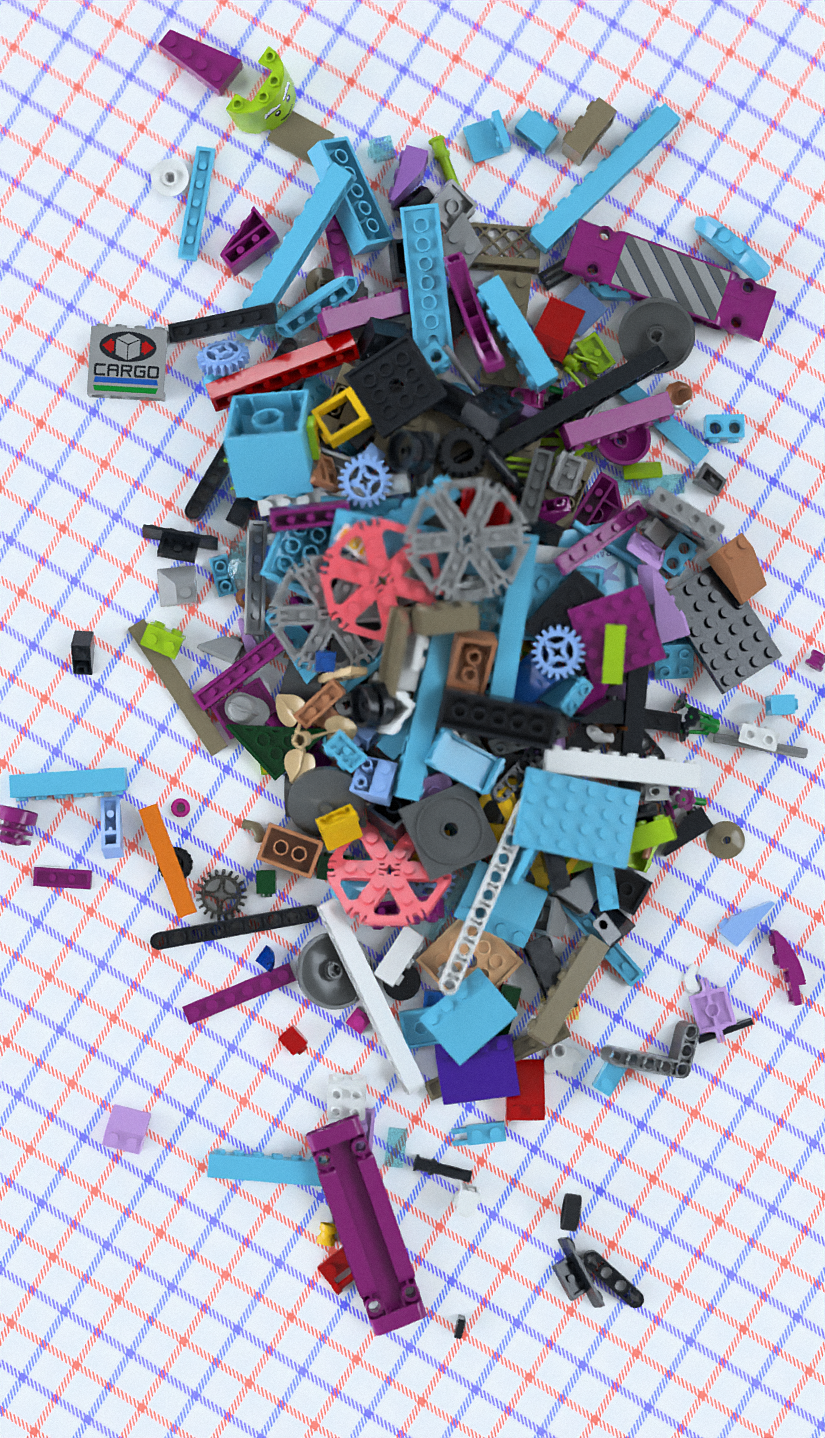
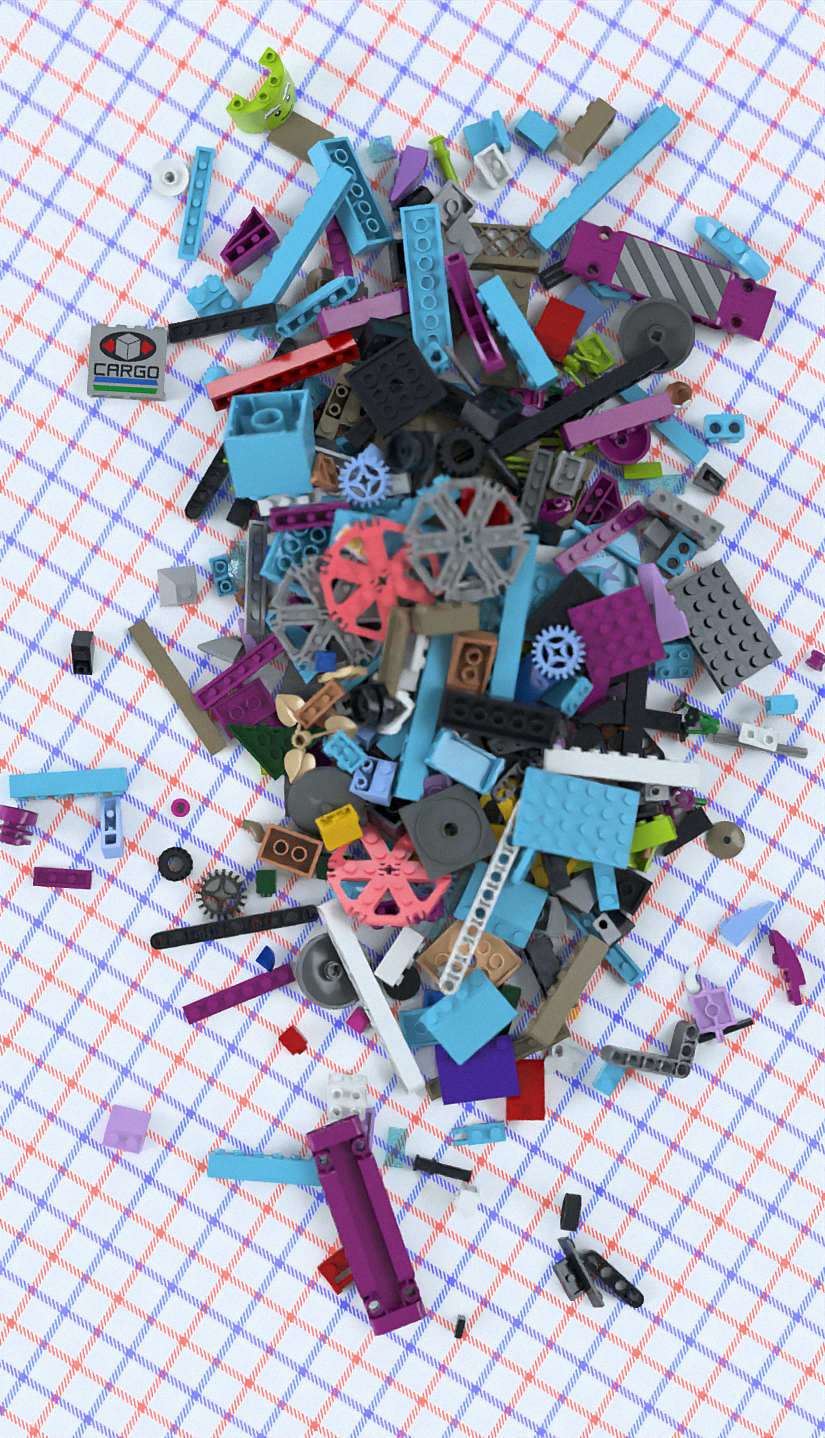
orange tile [138,803,198,918] -> none
lime bracket [140,620,186,660] -> none
black bracket [142,524,218,563] -> none
magenta wedge [158,29,244,97] -> none
light blue gear [196,339,250,376] -> none
light grey piece [225,692,270,725] -> none
lime tile [306,415,321,460] -> none
yellow window [311,387,373,449] -> none
yellow wheel [316,1222,337,1247] -> none
white arm [586,725,614,743] -> none
lime tile [602,624,626,684] -> none
lavender tile [626,531,665,570] -> none
nougat slope [706,532,767,605] -> none
none -> medium azure plate [186,274,241,317]
none -> white bracket [474,142,516,190]

